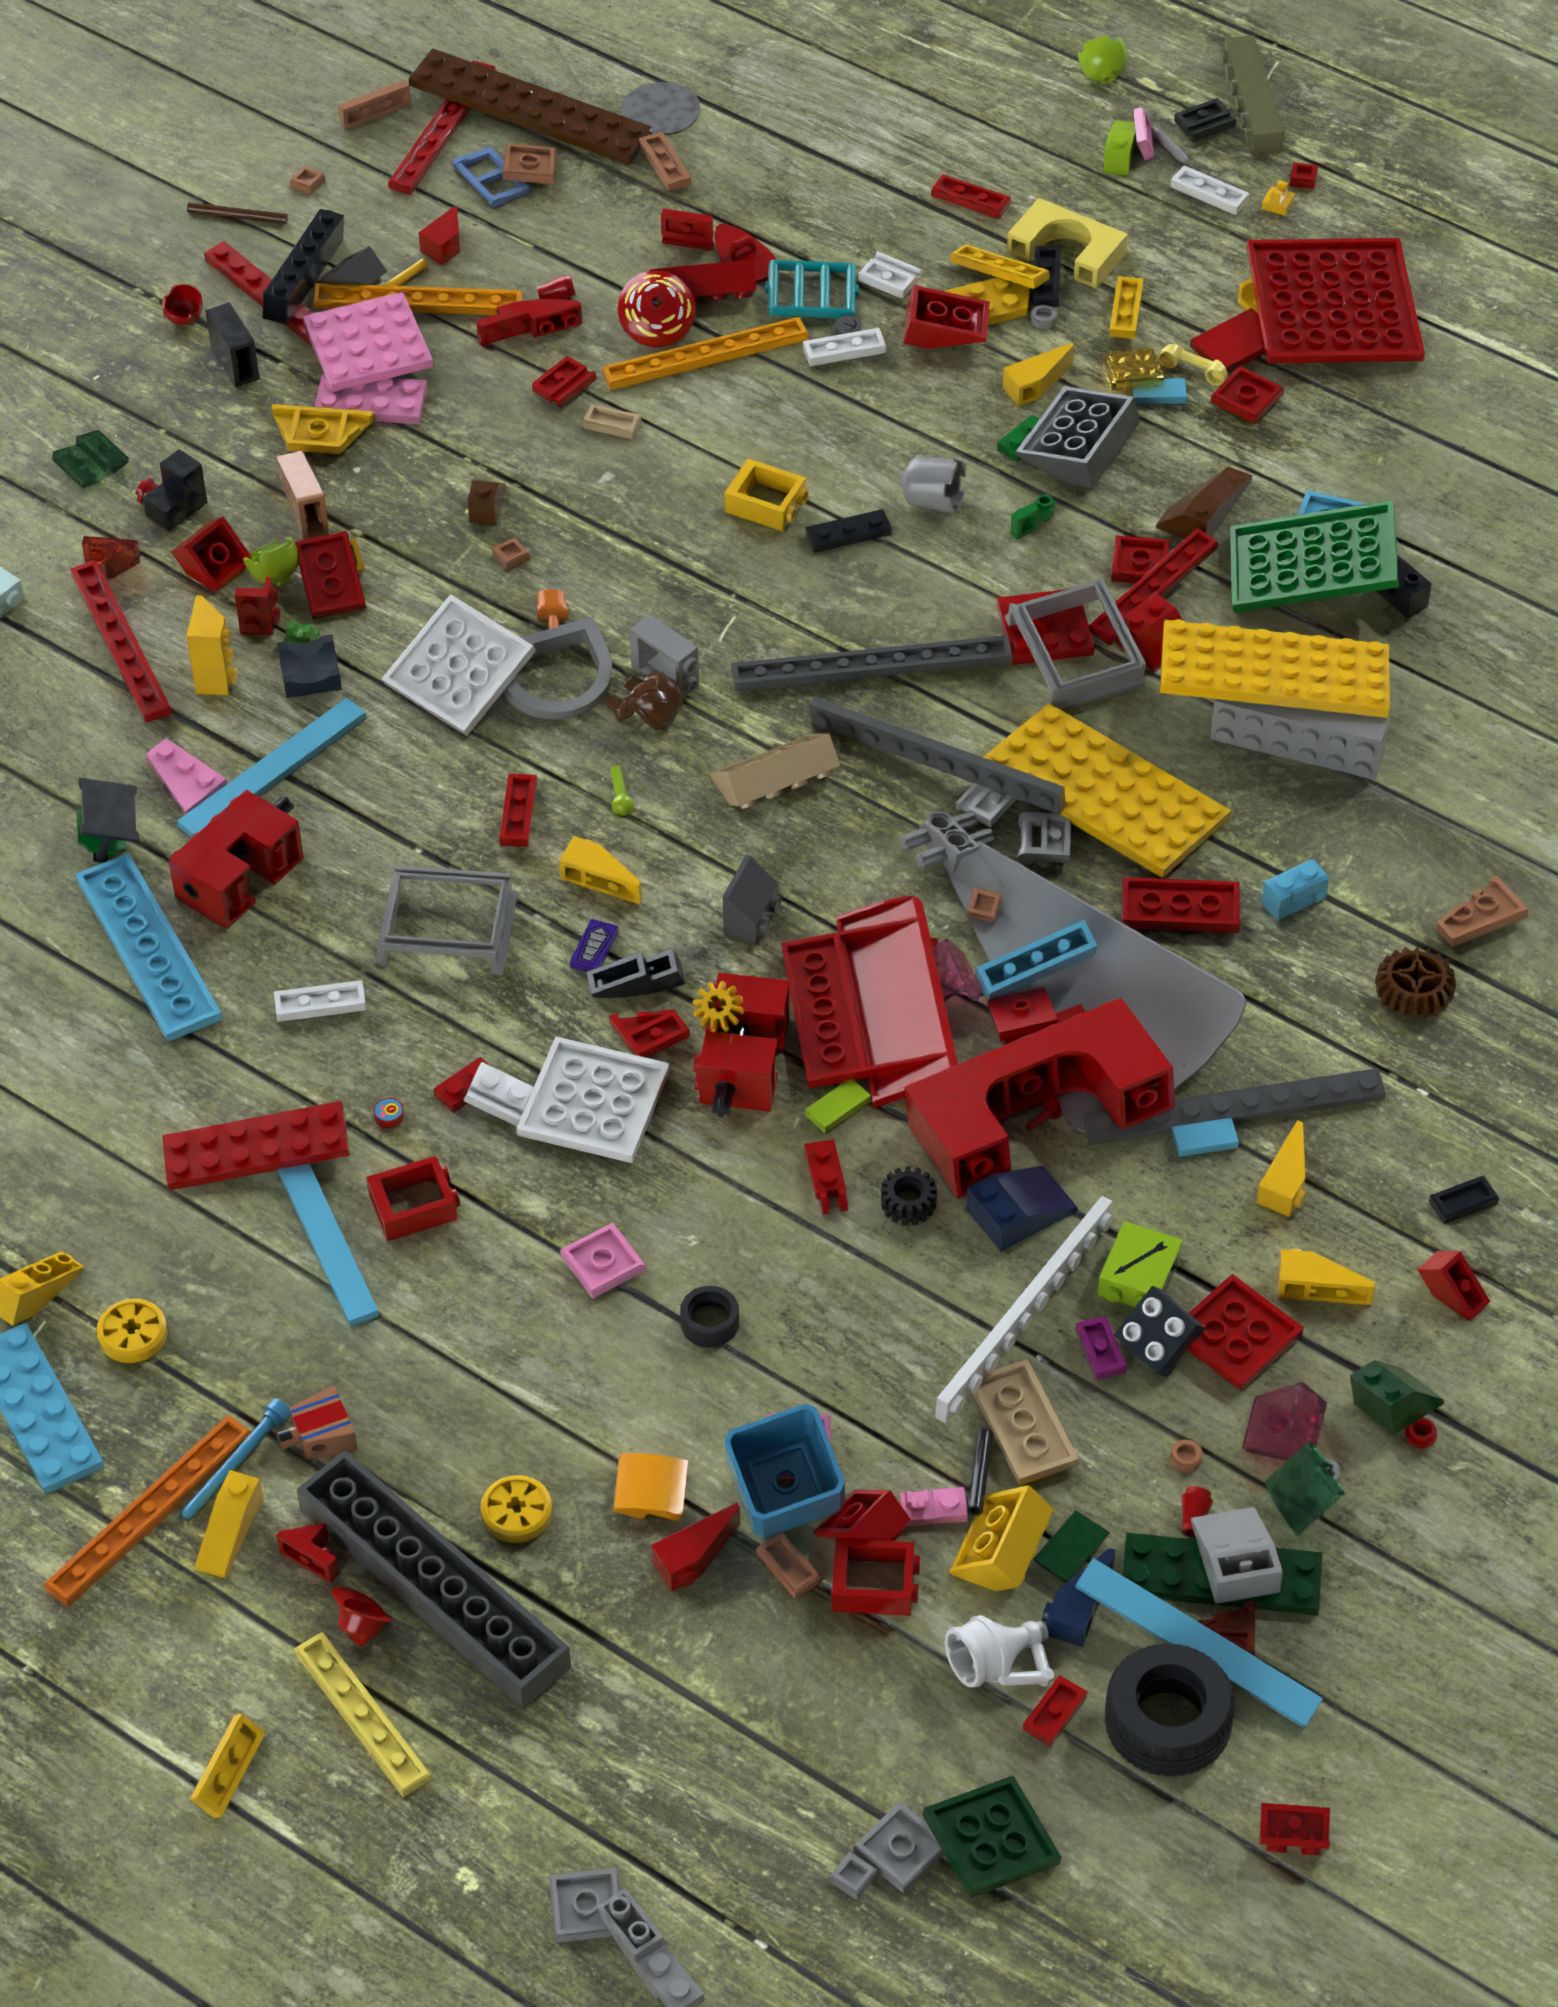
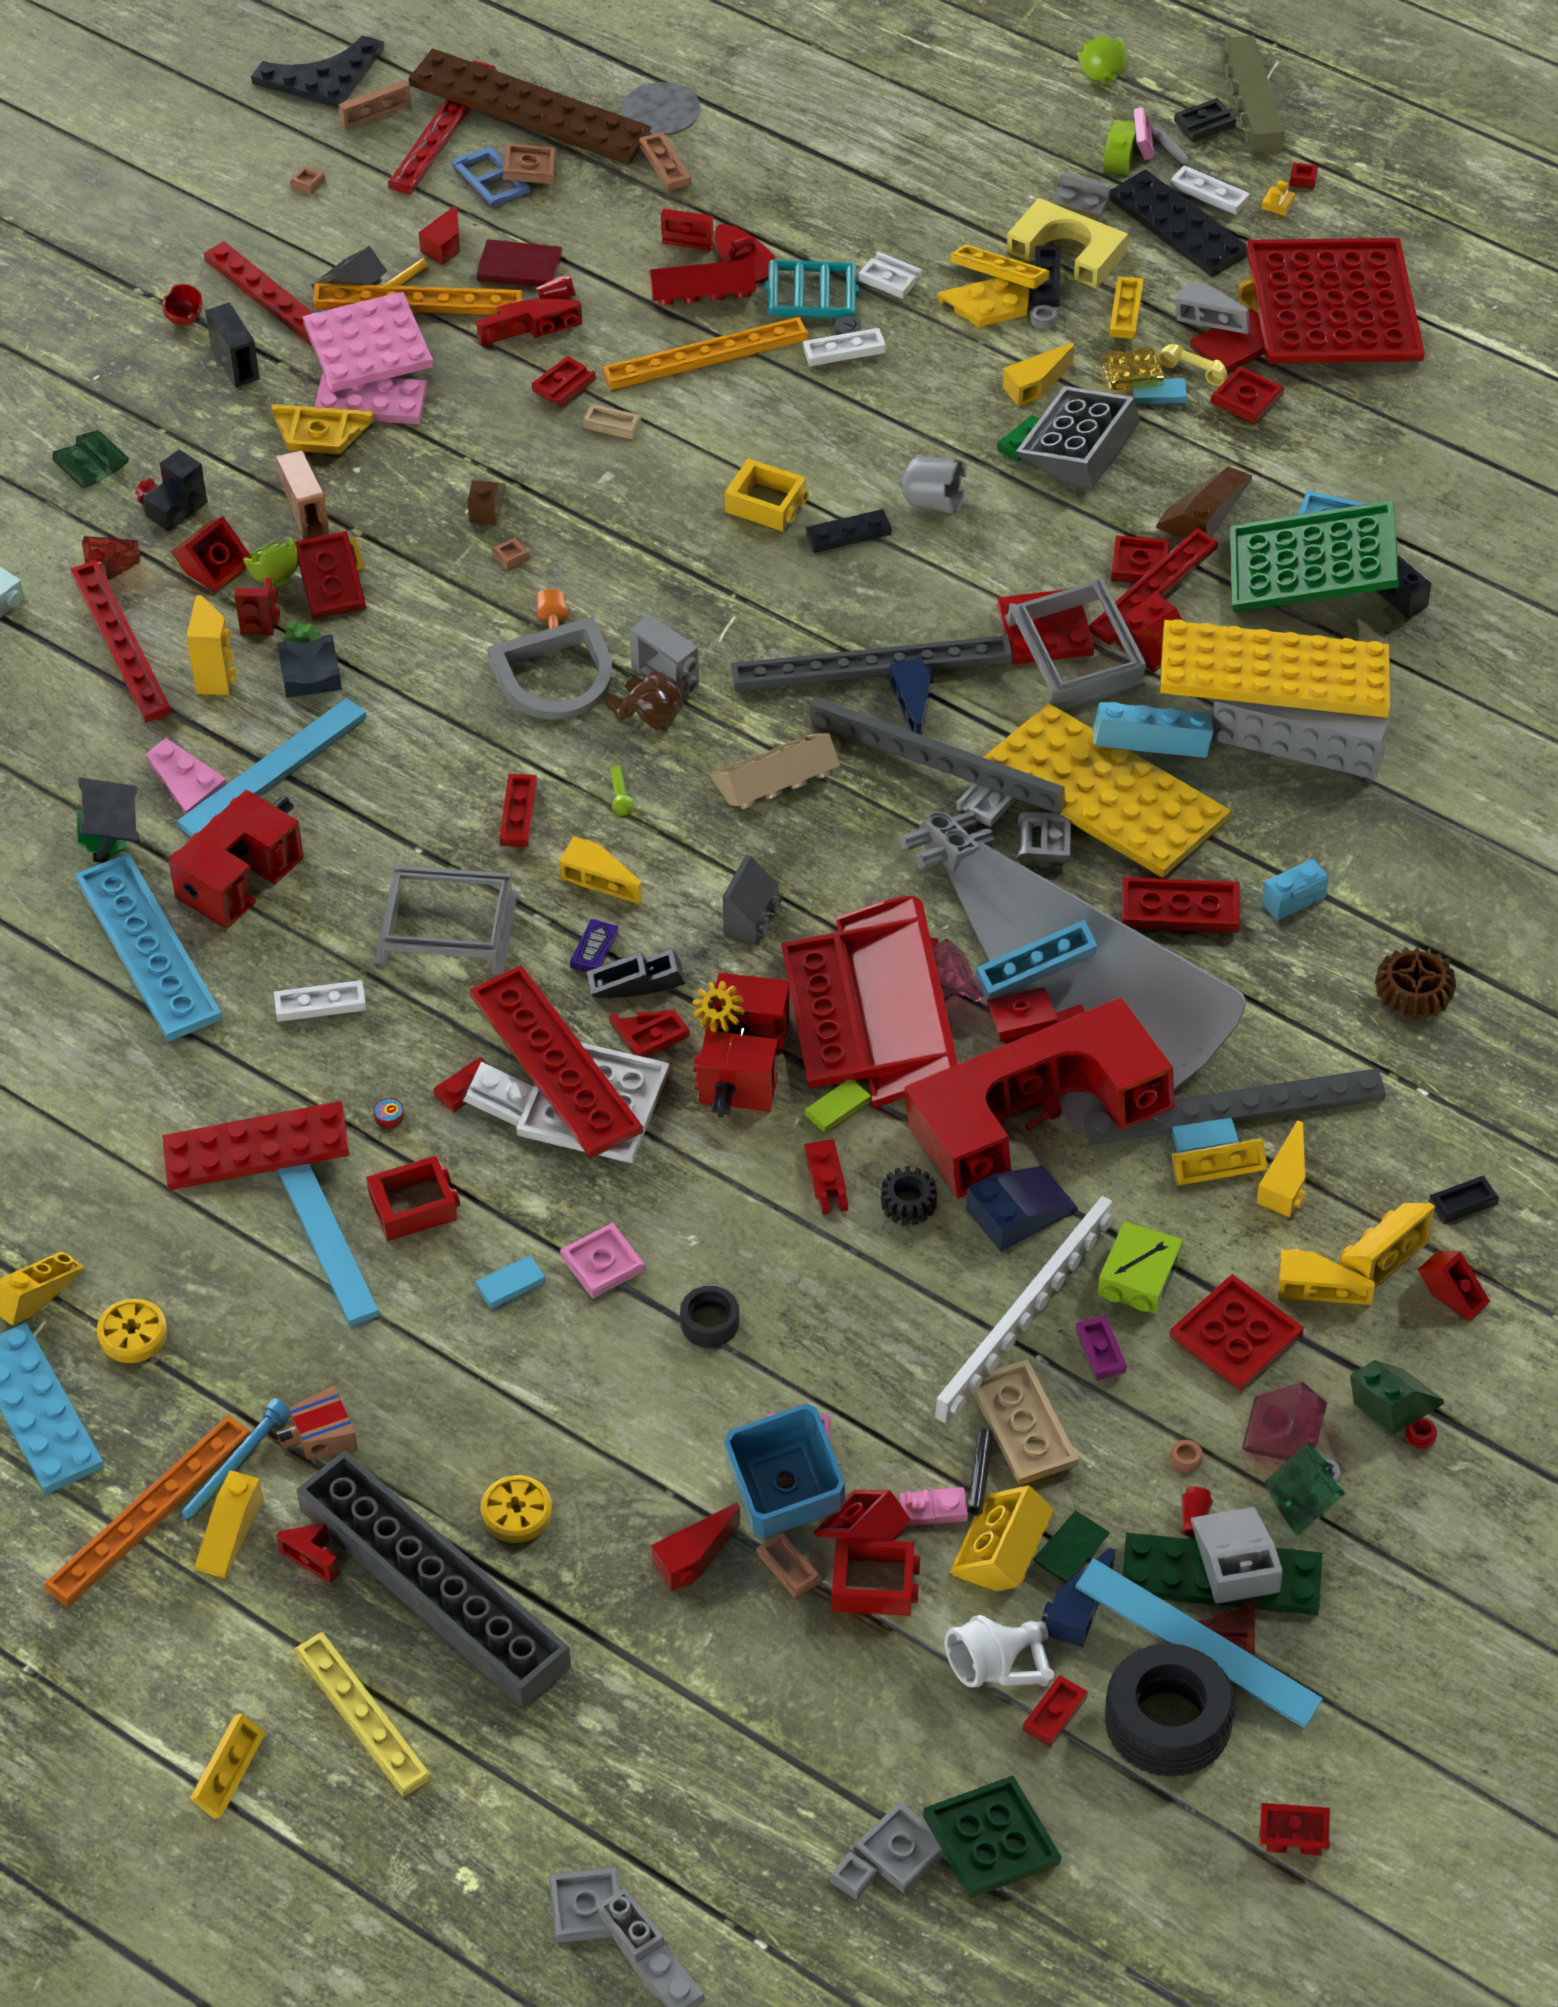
reddish brown bar [187,202,288,224] -> none
black brick [263,209,344,325] -> none
red piece [331,1586,392,1646] -> none
white plate [382,594,536,736] -> none
light orange slope [613,1453,688,1521] -> none
red dish [617,271,696,347] -> none
red slope [903,285,990,349] -> none
red tile [931,174,1011,219] -> none
nougat tile [966,888,1003,924] -> none
green plate [1010,494,1055,540] -> none
black brick [1114,1286,1206,1377] -> none
nougat wing [1436,875,1528,947] -> none
none -> black plate [251,35,384,108]
none -> red plate [469,965,643,1159]
none -> medium azure tile [475,1255,546,1309]
none -> dark red tile [476,239,563,287]
none -> dark blue slope [889,657,934,735]
none -> light grey bracket [1051,172,1110,222]
none -> medium azure brick [1093,702,1213,758]
none -> black plate [1109,169,1247,277]
none -> yellow plate [1172,1138,1268,1185]
none -> light grey slope [1175,282,1250,334]
none -> yellow slope [1339,1203,1435,1288]

